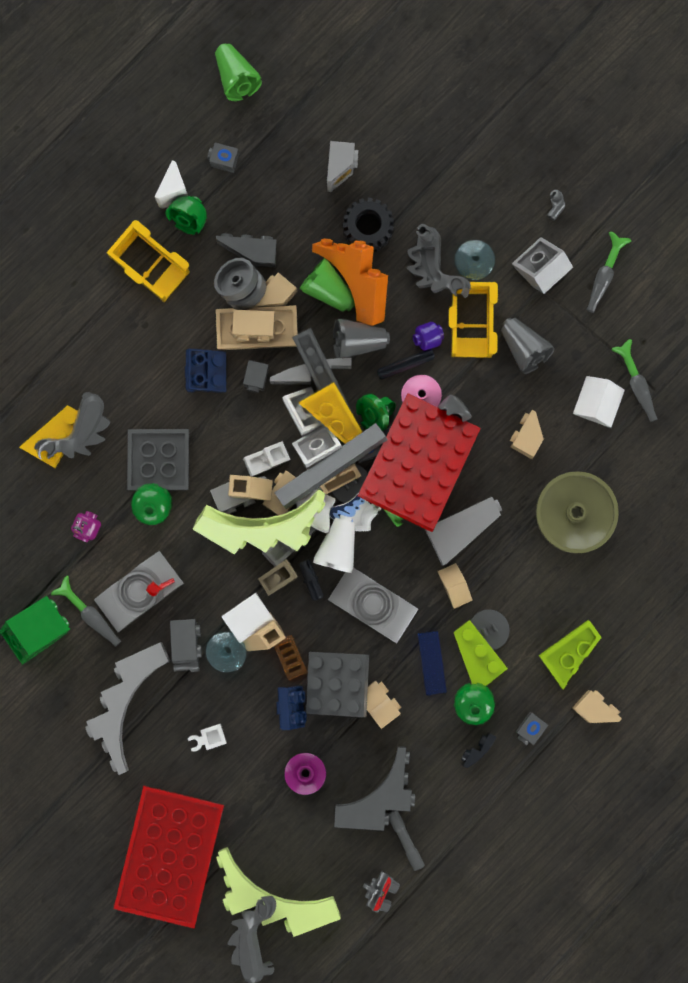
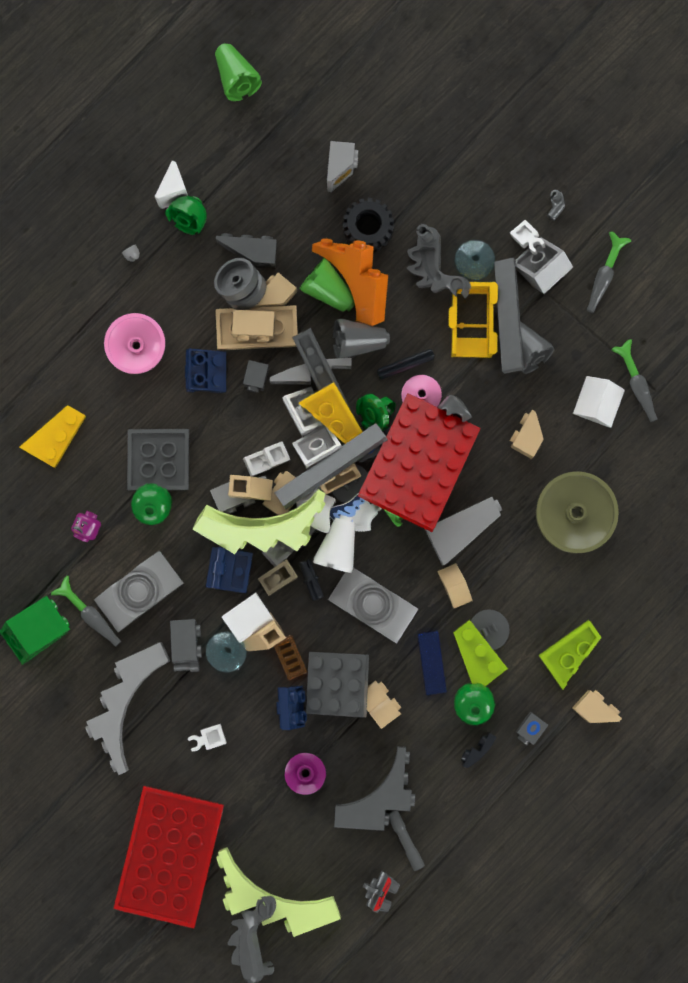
dark grey animal [34,392,110,459] -> none
yellow piece [107,220,190,302] -> none
red hand [146,578,175,596] -> none
dark grey brick [207,143,239,173] -> none
dark purple head [413,322,444,351] -> none
none -> bright pink dish [104,313,165,374]
none -> light grey hinge [122,244,140,262]
none -> dark blue plate [206,547,253,594]
none -> dark grey tile [494,257,524,374]
none -> white plate [510,220,545,255]

